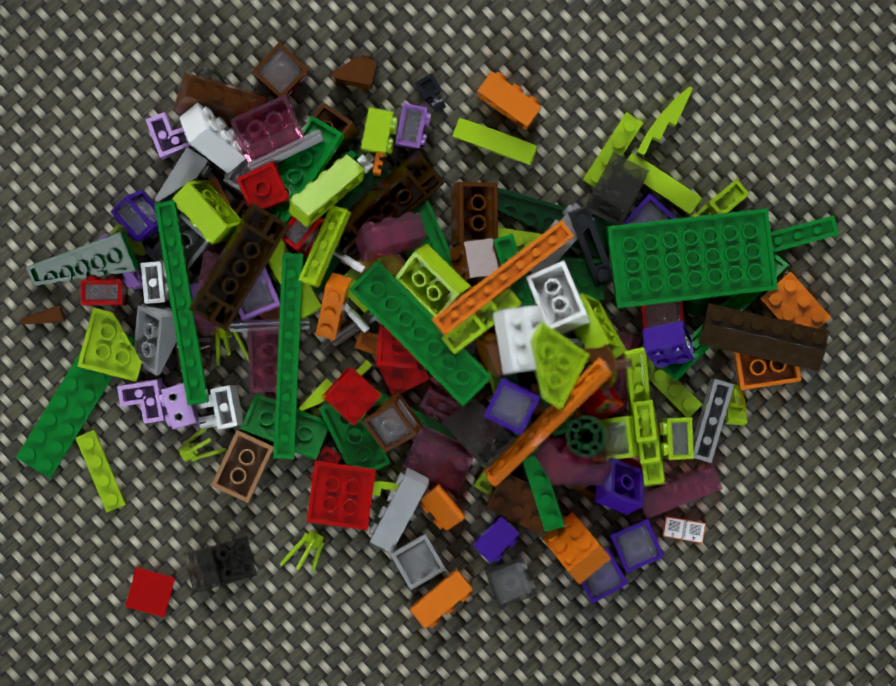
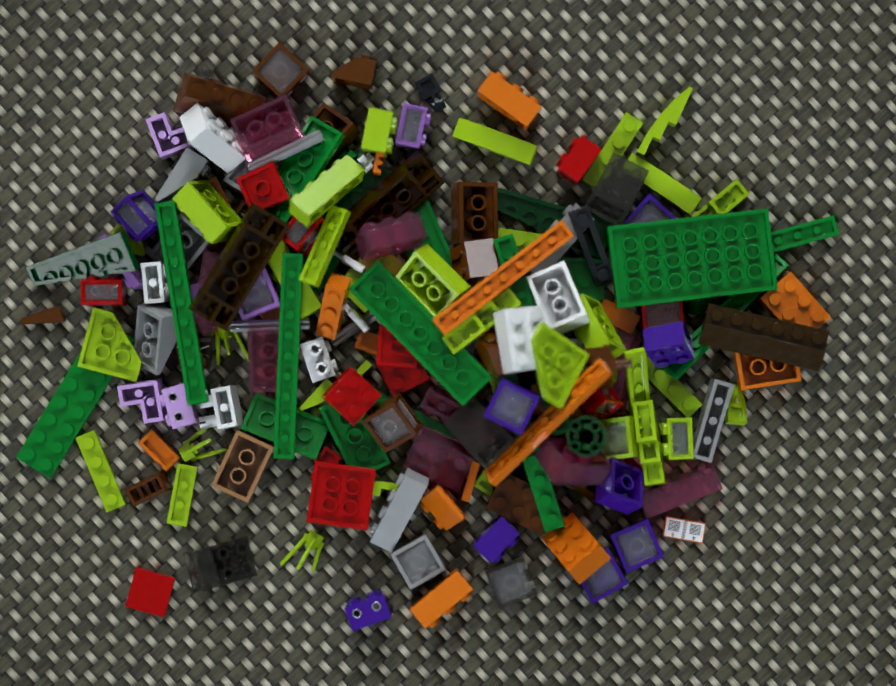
none -> reddish brown slope [125,470,172,507]
none -> orange tile [138,429,181,472]
none -> lime plate [167,463,198,527]
none -> white brick [299,337,339,383]
none -> dark purple piece [344,589,392,631]
none -> orange tile [461,461,480,502]
none -> red piece [556,135,602,186]
none -> orange tile [601,298,641,334]

